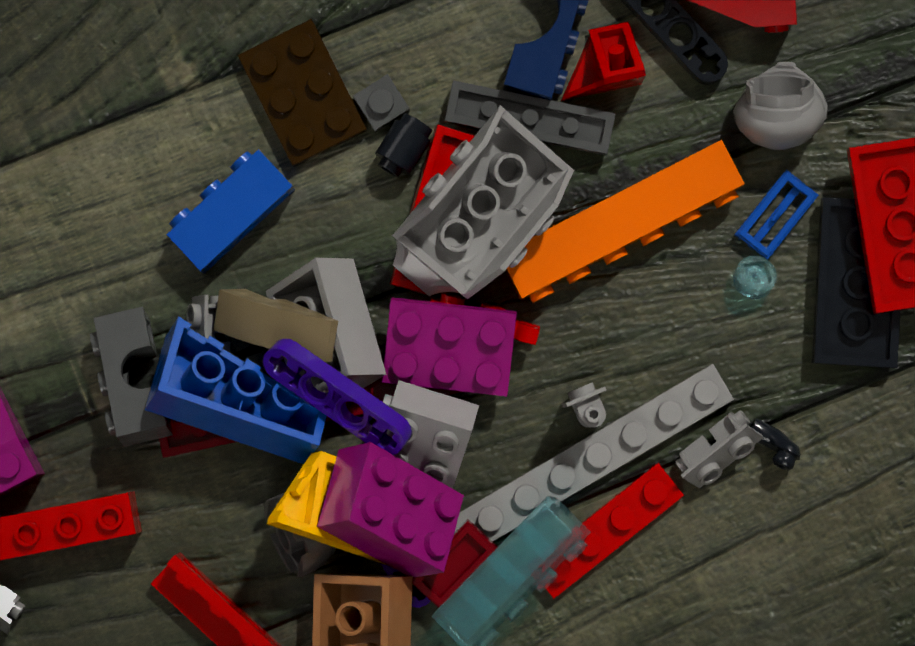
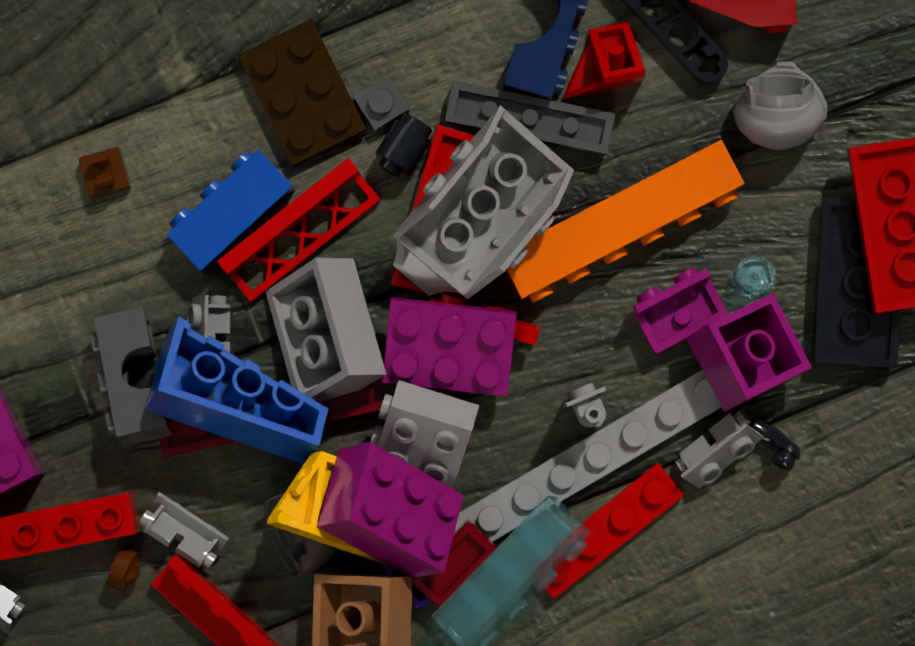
dark tan slope [214,289,338,362] -> none
dark purple beam [263,339,412,455] -> none
blue tile [734,169,819,260] -> none
none -> reddish brown tile [79,147,132,199]
none -> reddish brown tile [107,548,141,592]
none -> light grey hinge [138,492,229,570]
none -> red fence [217,157,381,303]
none -> magenta bracket [632,267,729,356]
none -> magenta brick [686,293,812,412]

